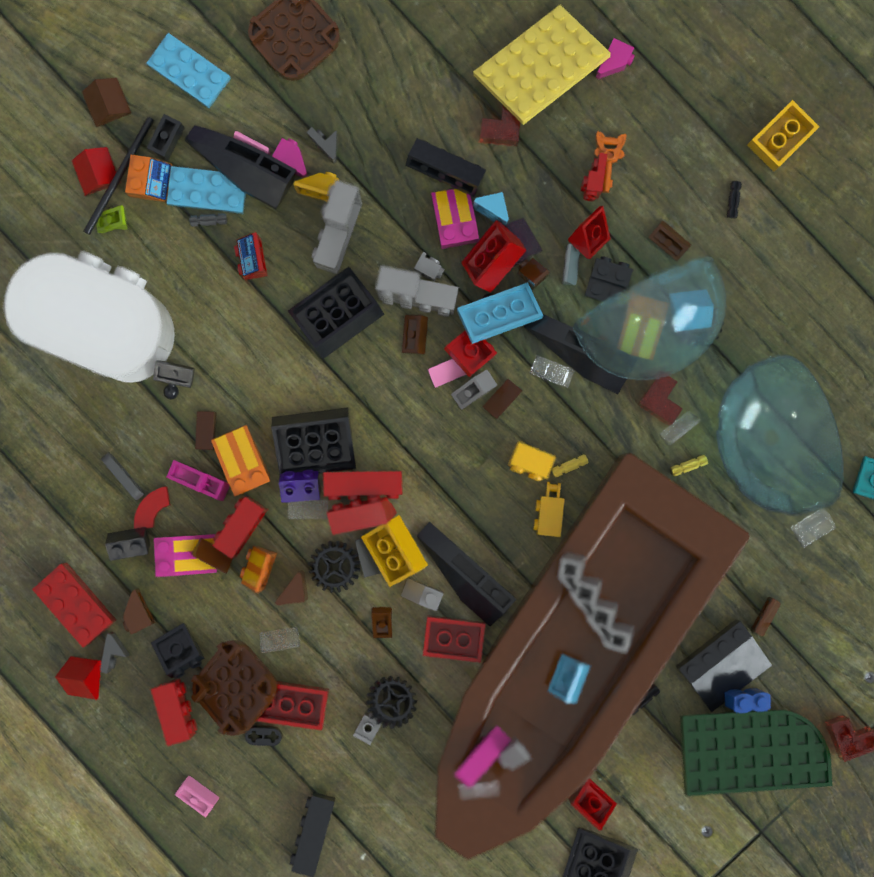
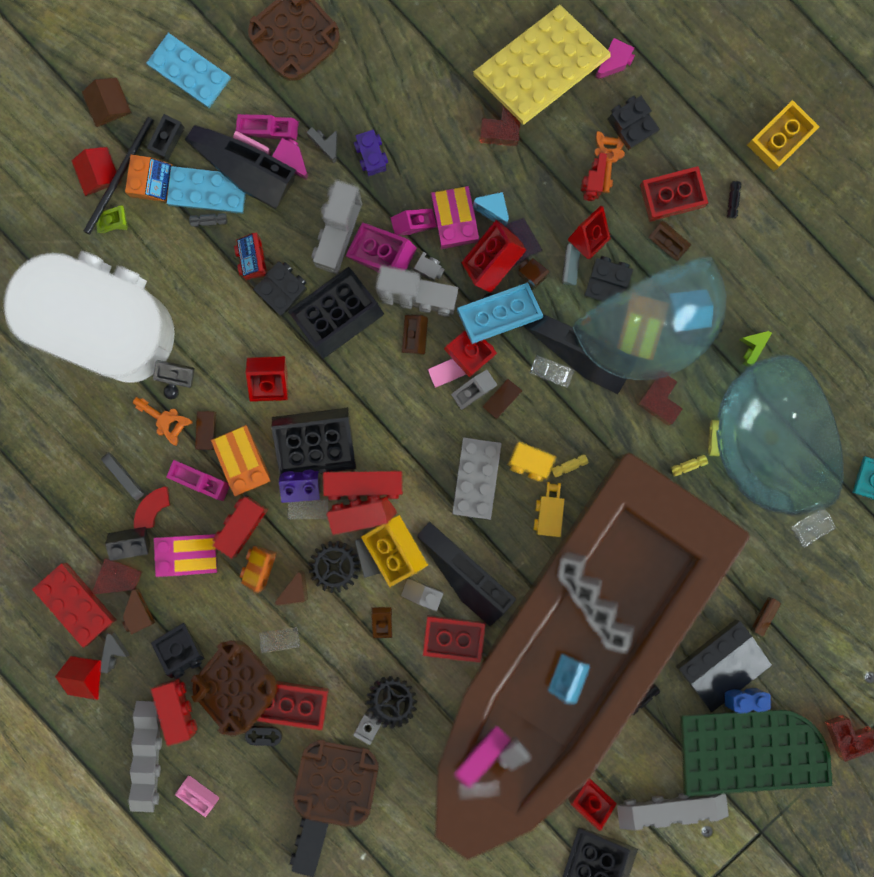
reddish brown slope [191,538,232,574] -> none
yellow slope [294,172,339,202] -> none
black brick [405,138,486,197] -> none
clear slope [660,411,700,445] -> none
none -> clear red wing [92,558,142,594]
none -> light grey brick [128,701,162,812]
none -> orange piece [133,397,193,446]
none -> dark pink slope [236,114,299,140]
none -> red slope [245,356,288,402]
none -> black plate [253,261,308,316]
none -> reddish brown tile [294,740,378,827]
none -> dark pink slope [346,222,417,273]
none -> dark purple brick [354,129,388,176]
none -> dark pink slope [390,209,437,236]
none -> light grey brick [452,438,501,520]
none -> black plate [607,95,660,150]
none -> light grey brick [617,793,729,830]
none -> red brick [640,166,708,222]
none -> light yellow beam [708,420,722,457]
none -> lime slope [739,331,772,368]

